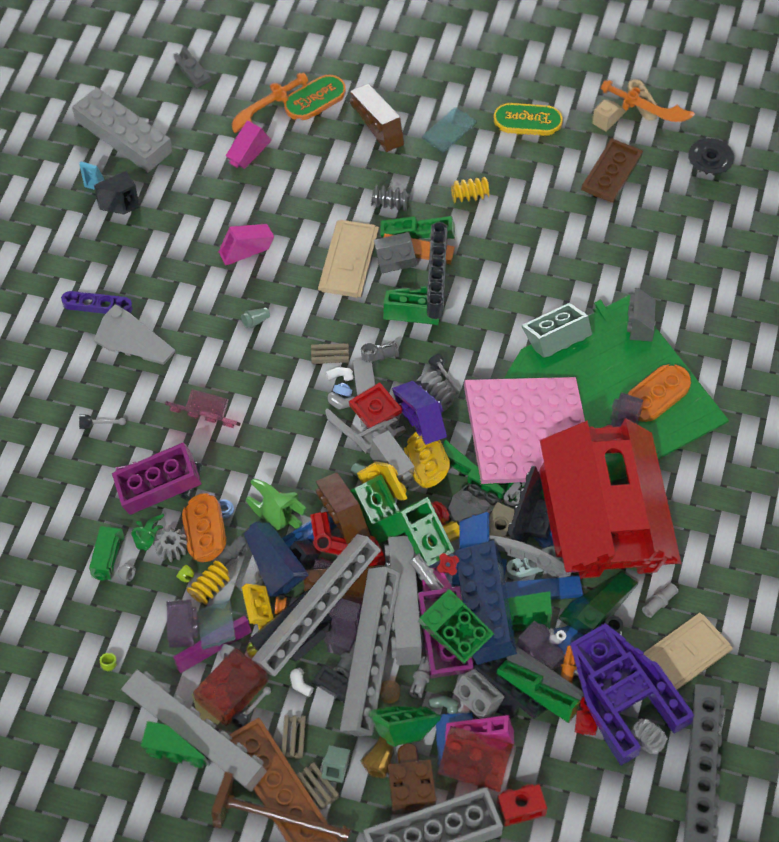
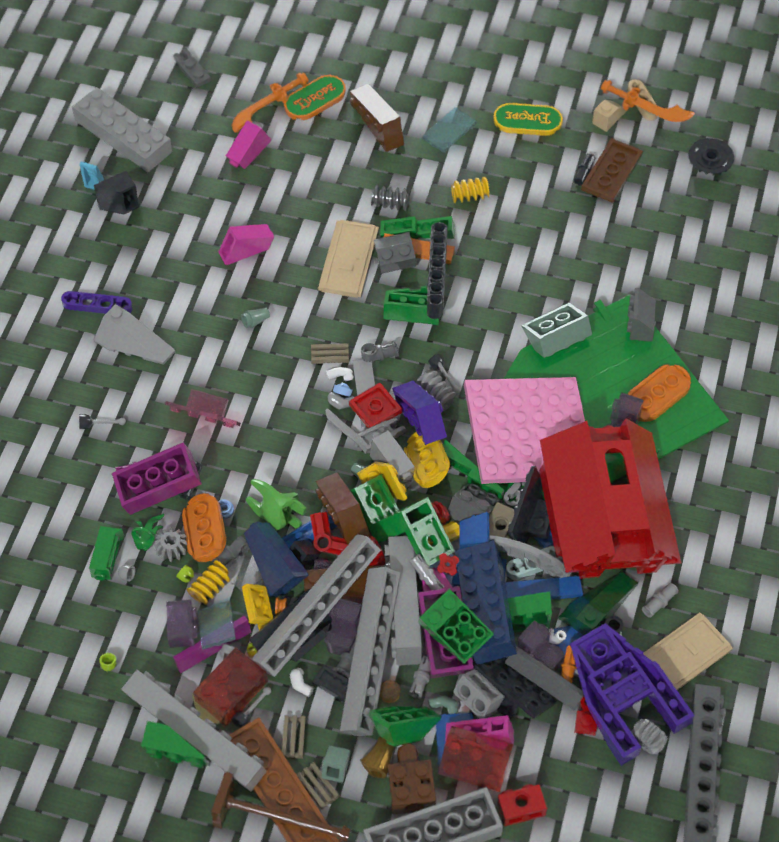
green slope [497,660,580,723] -> none
none -> black axle [574,153,595,186]

